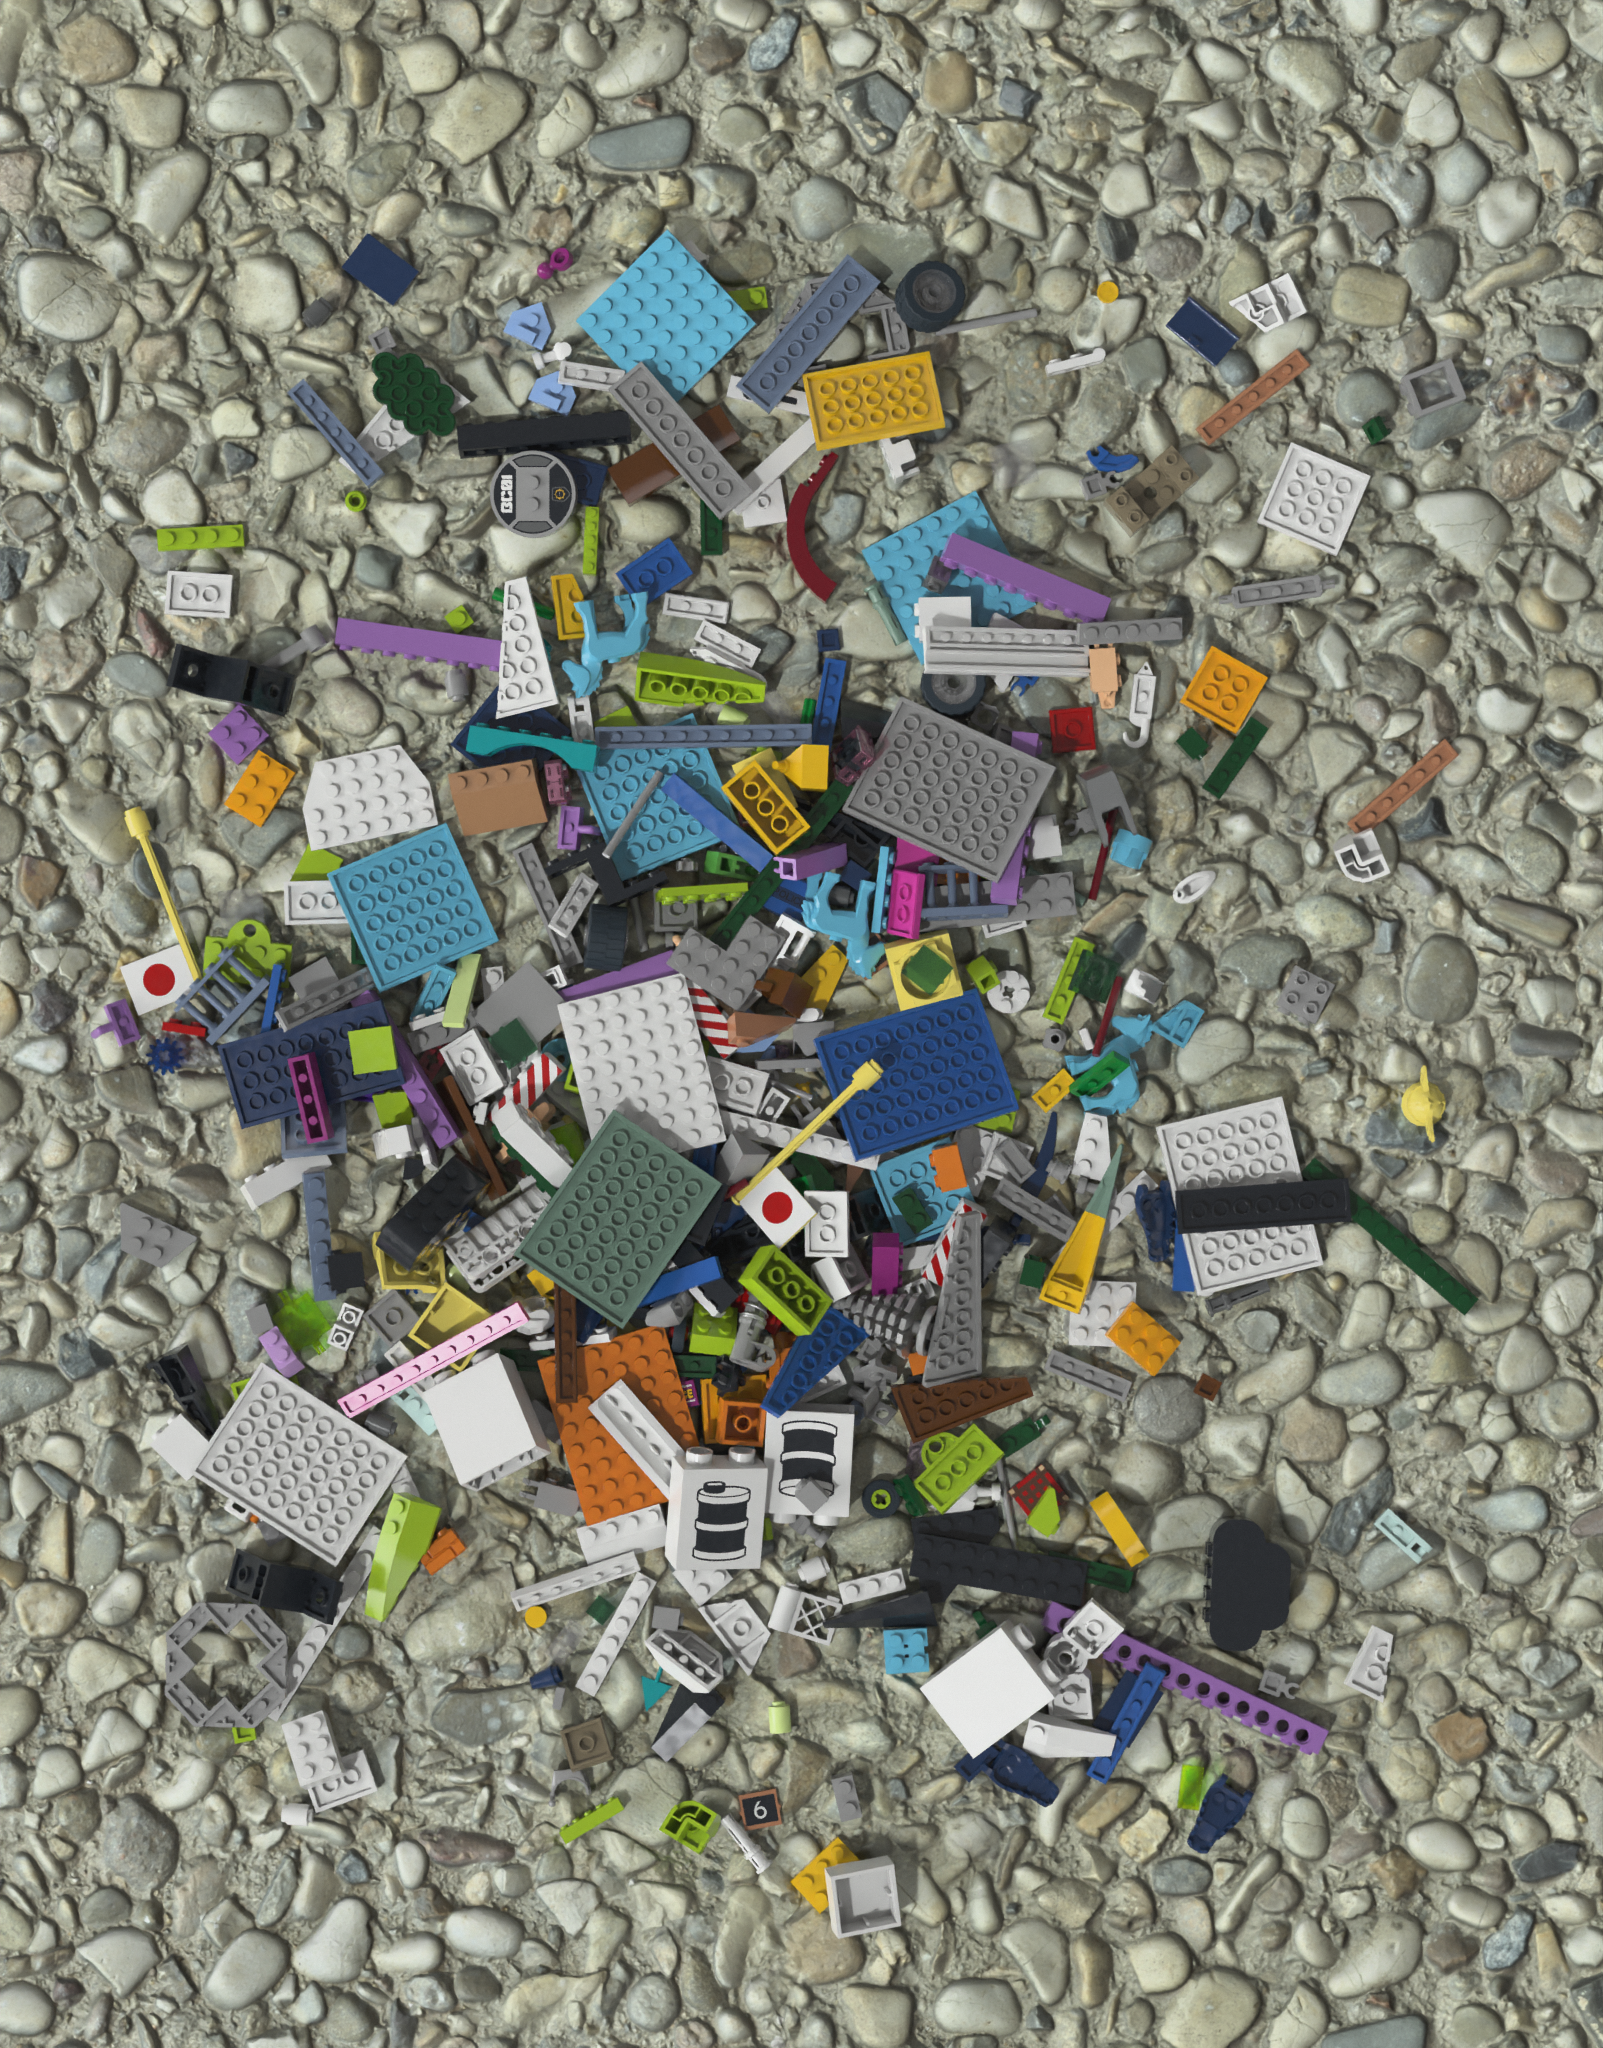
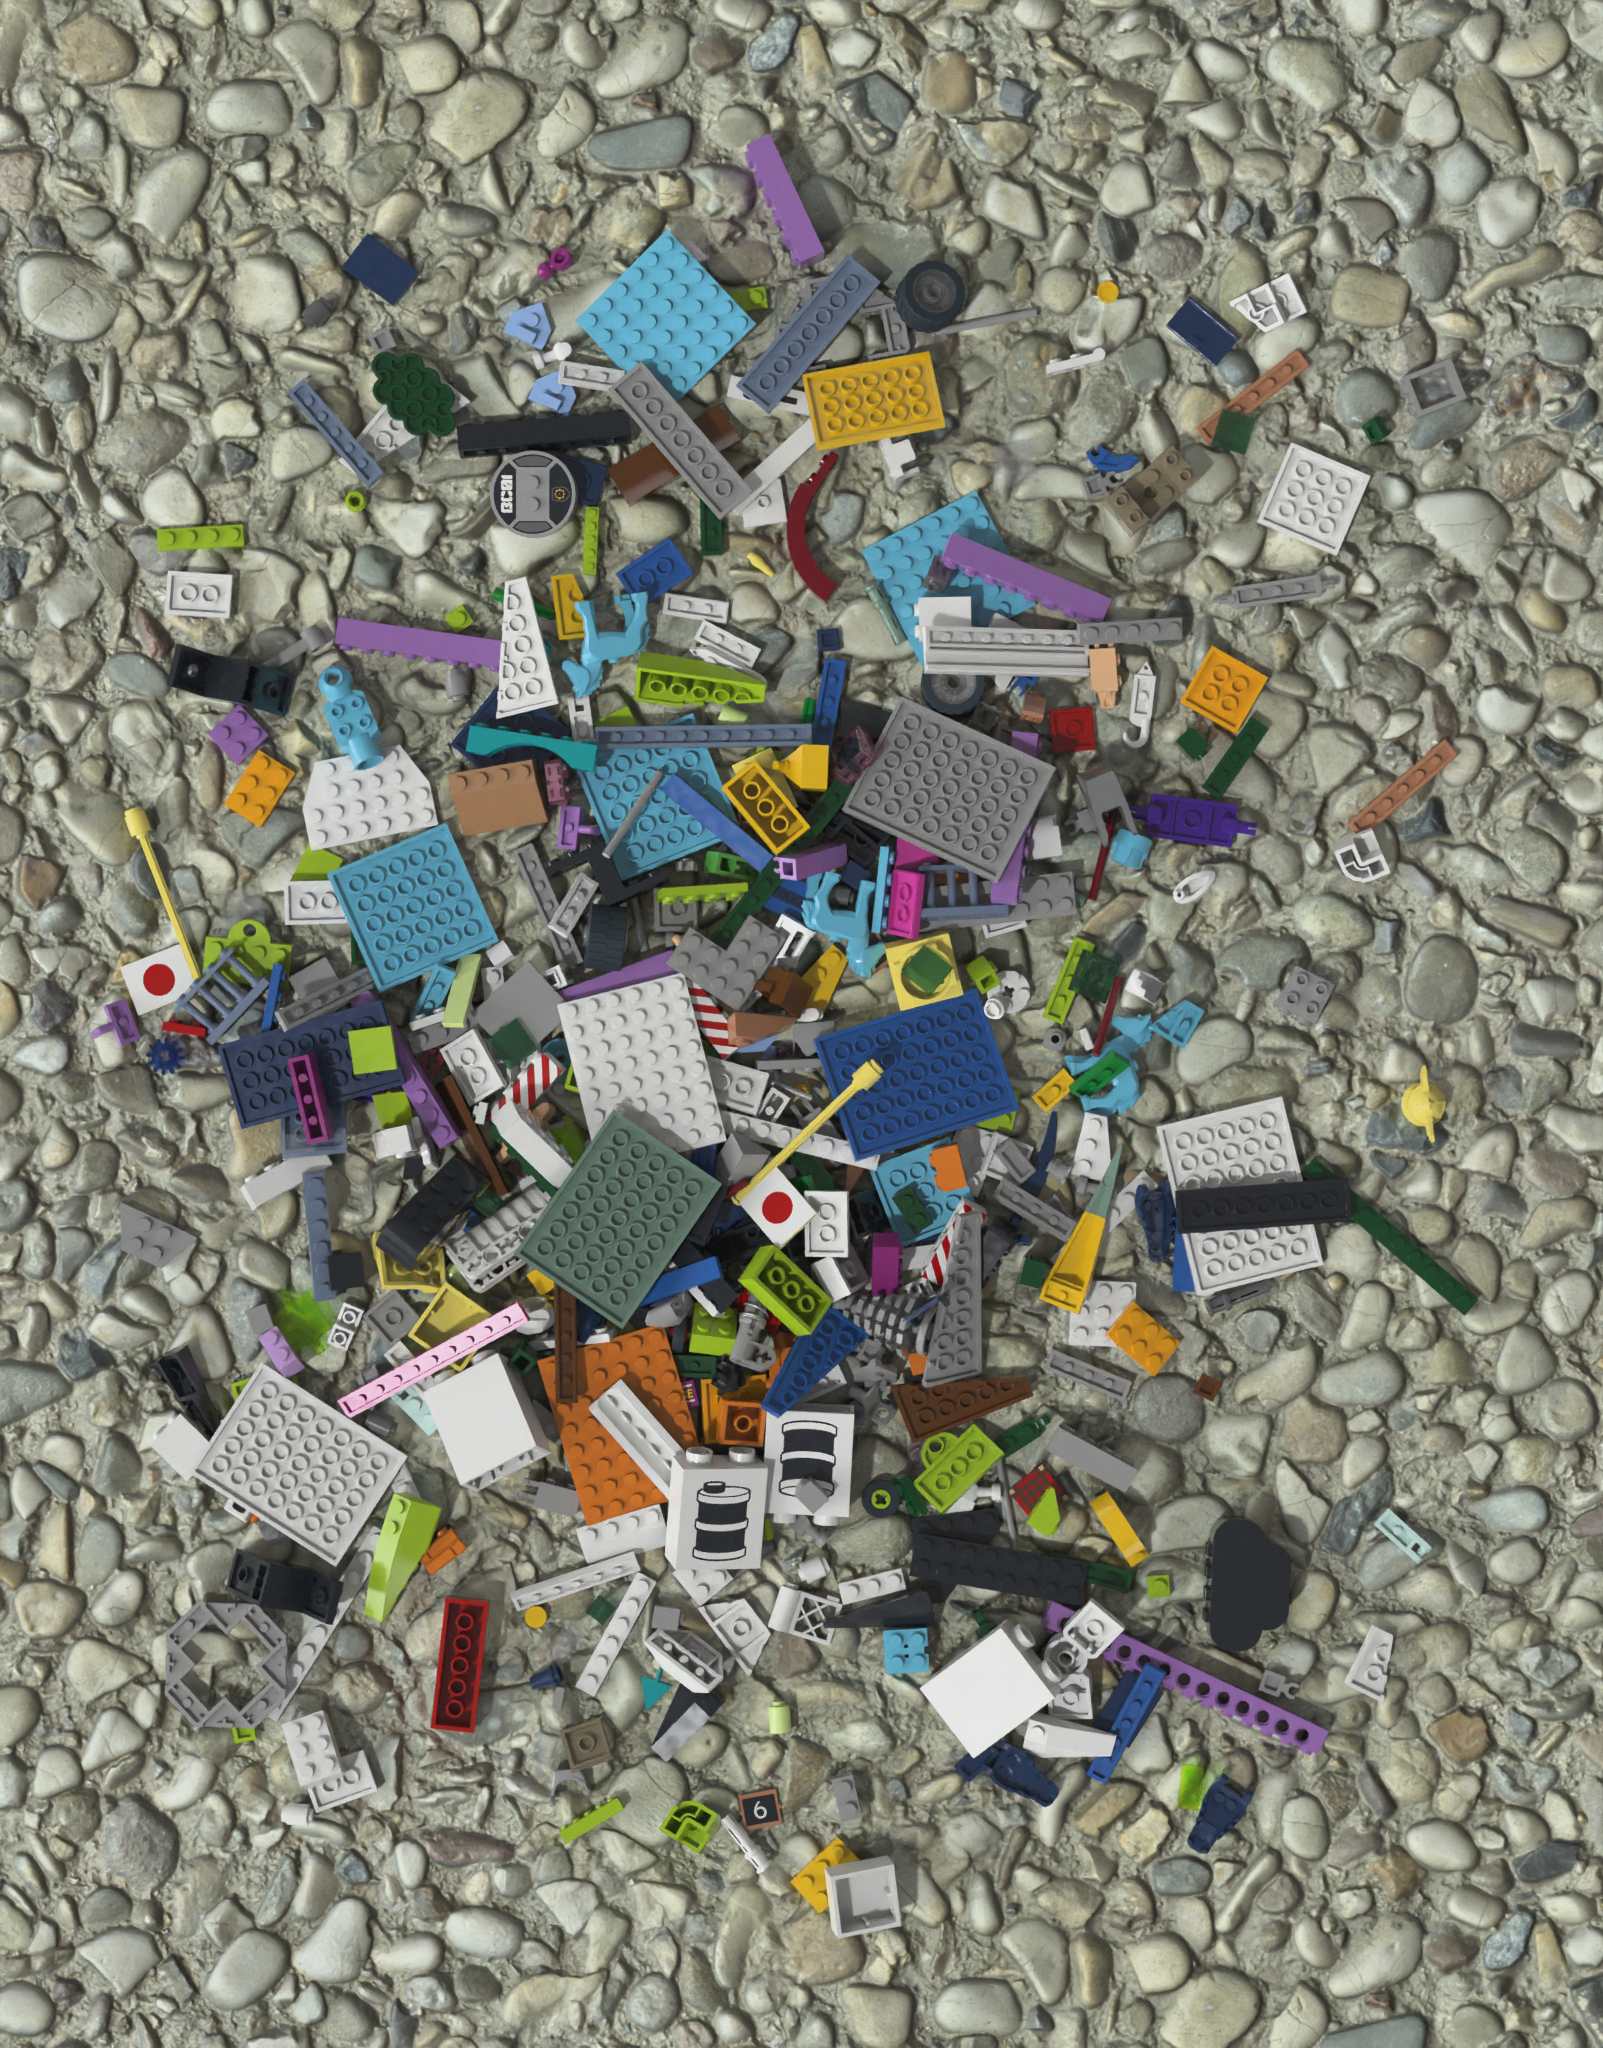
none -> medium azure brick [318,665,384,771]
none -> red brick [430,1595,490,1733]
none -> clear green tile [473,1188,504,1219]
none -> white tile [486,940,515,970]
none -> dark green brick [506,1339,539,1377]
none -> medium lavender brick [744,134,824,270]
none -> light yellow piece [746,551,774,577]
none -> dark blue piece [903,1290,951,1328]
none -> white plate [984,998,1005,1019]
none -> nougat slope [1019,691,1047,725]
none -> light grey brick [1046,1425,1138,1493]
none -> dark purple plate [1128,793,1257,848]
none -> lime plate [1146,1574,1171,1598]
none -> clear green piece [1211,409,1256,455]

